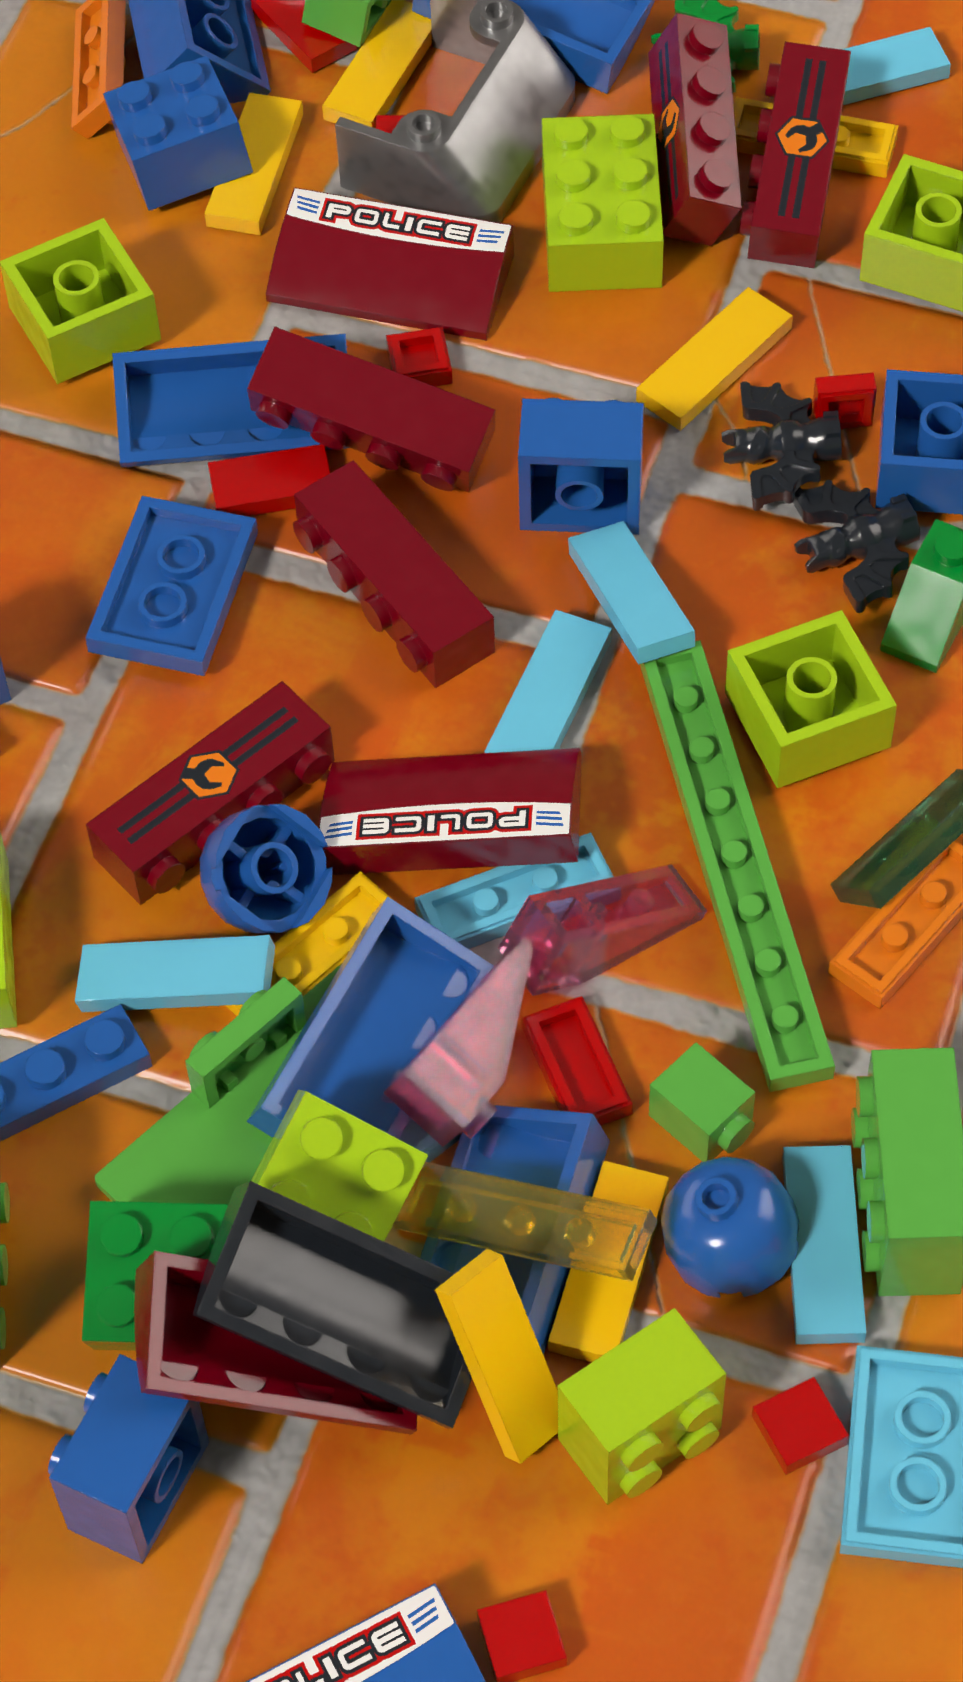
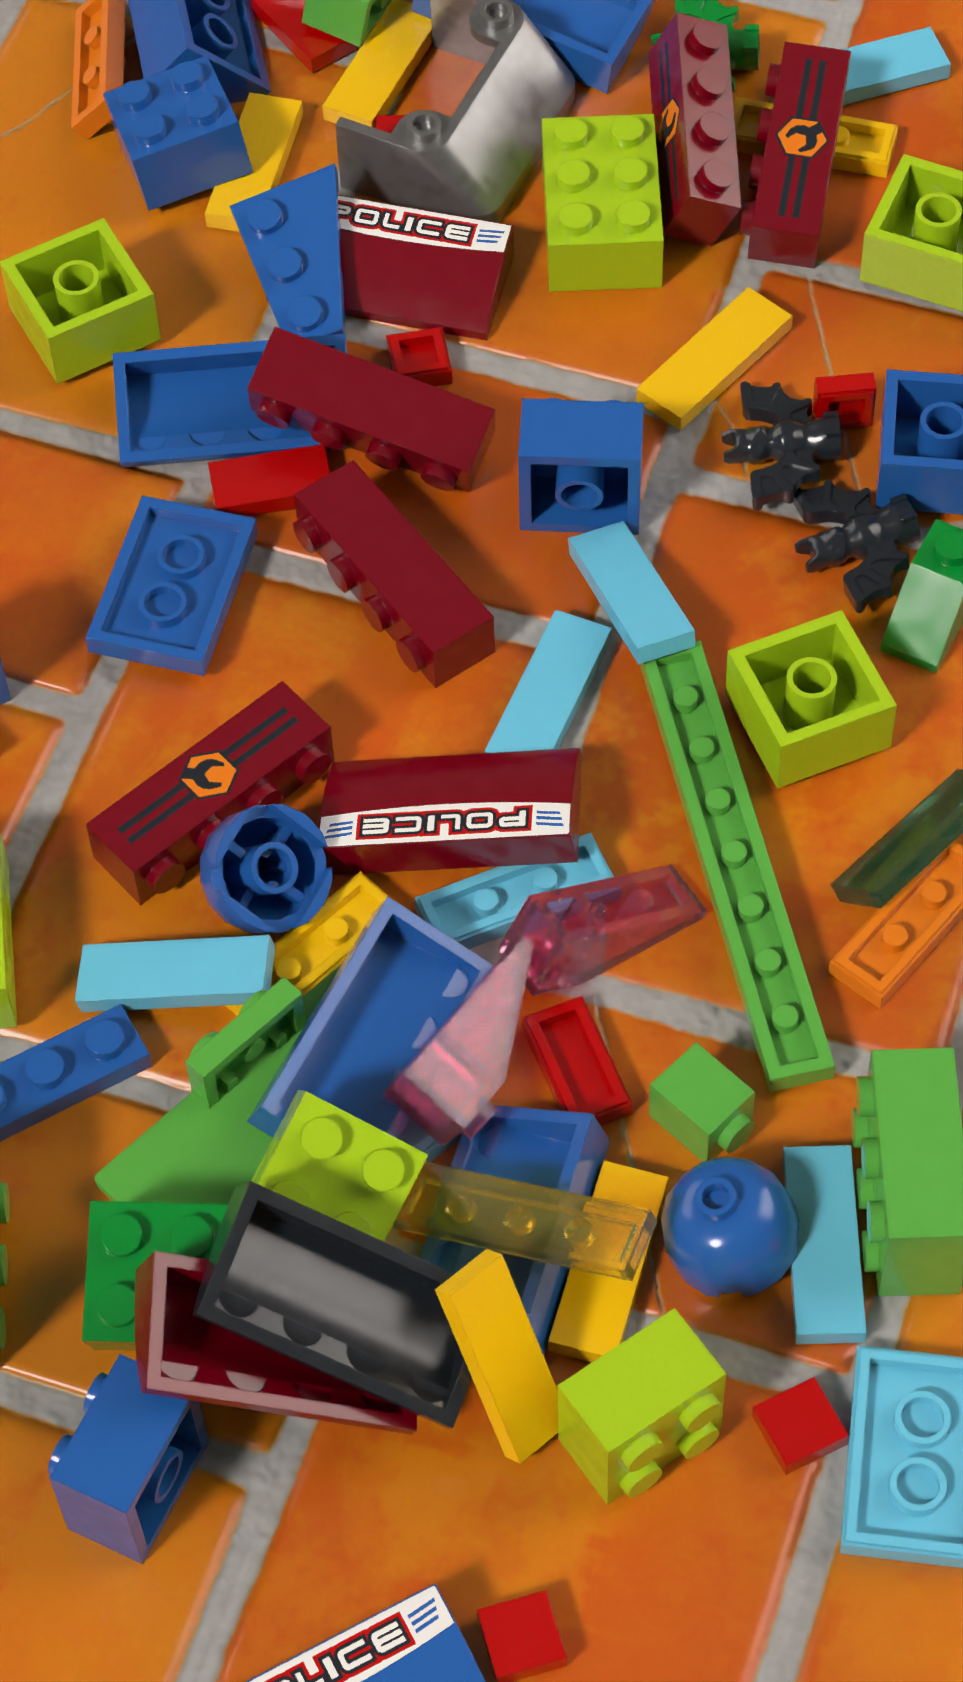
none -> blue wing [230,163,346,337]

